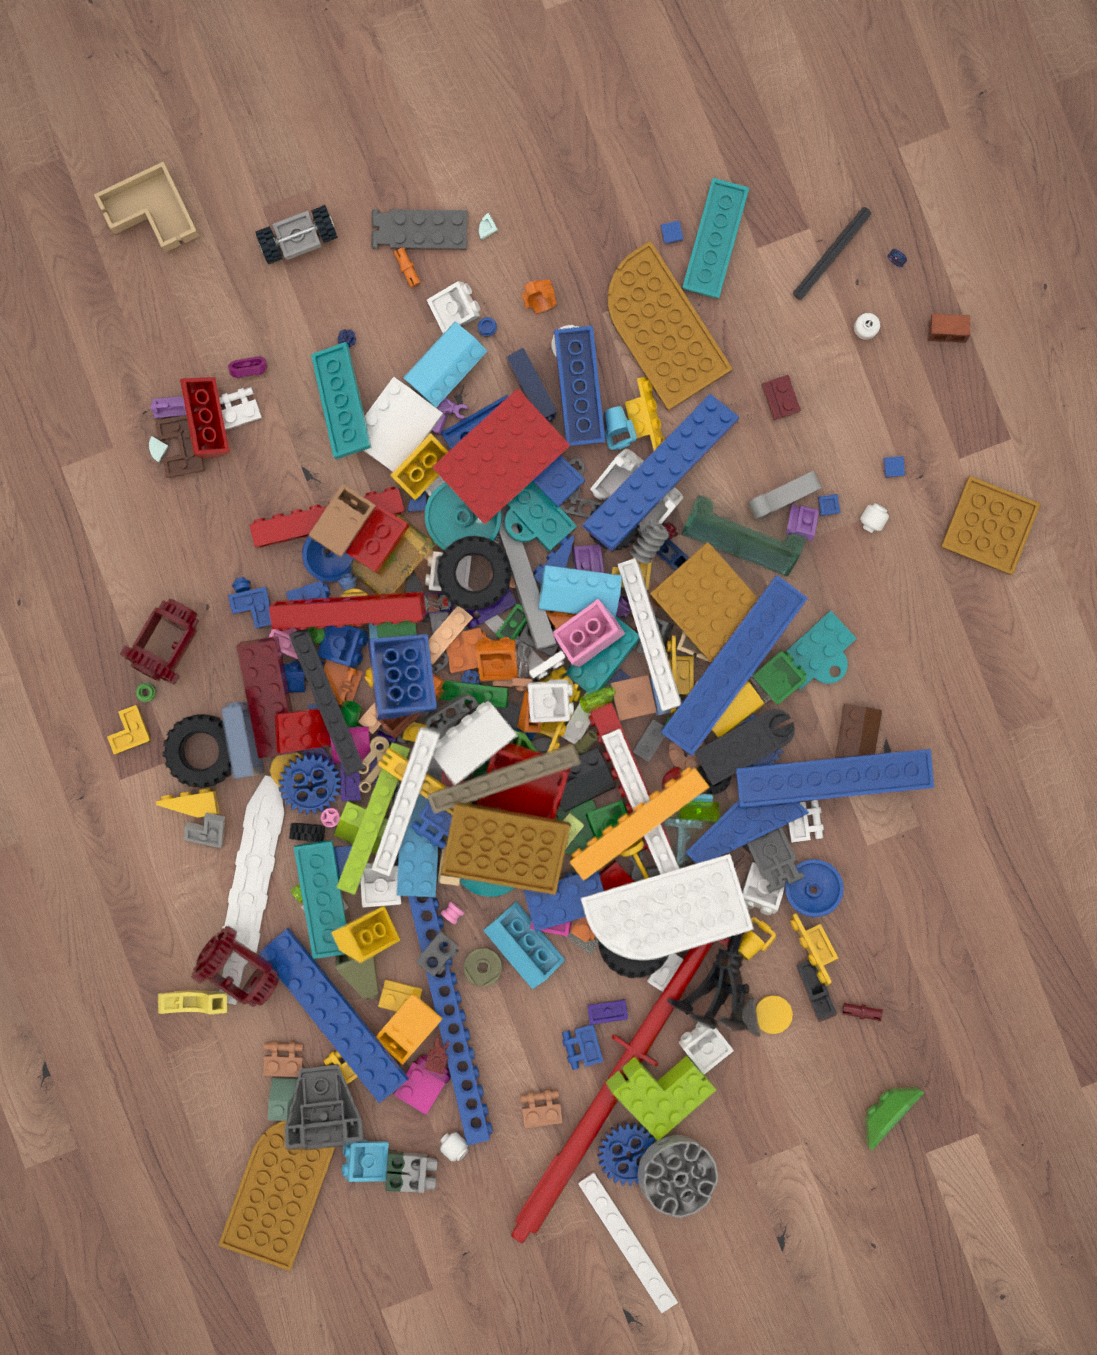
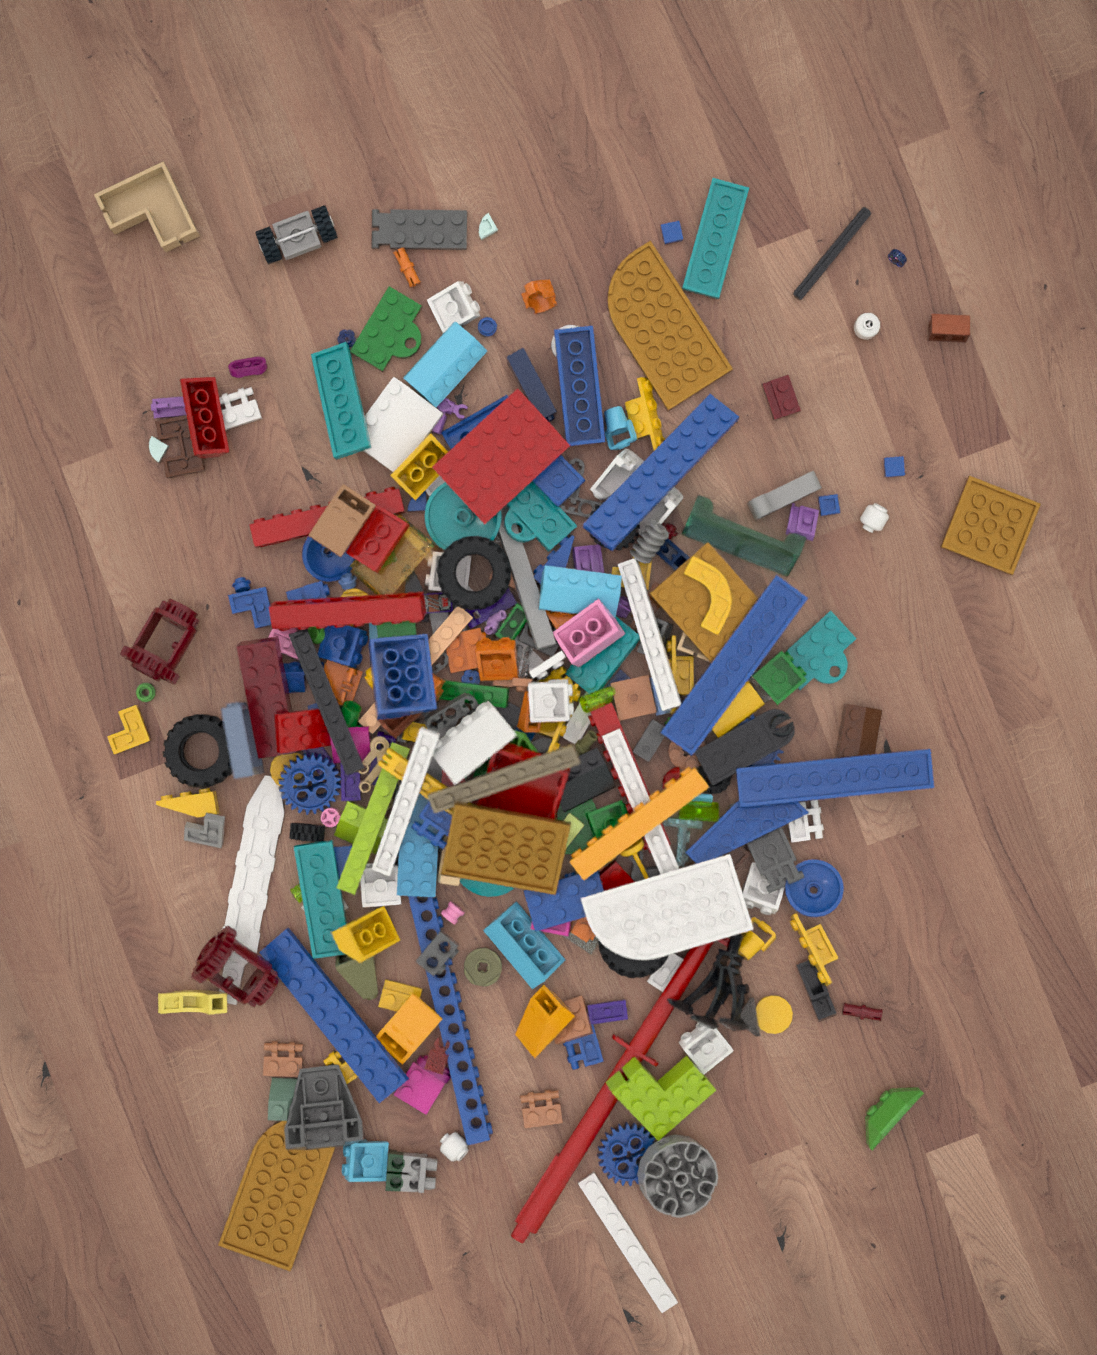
none -> green plate [350,286,422,372]
none -> lavender arm [484,610,507,635]
none -> light orange slope [515,985,575,1058]
none -> nougat plate [554,996,593,1045]
none -> yellow plate [683,556,731,635]

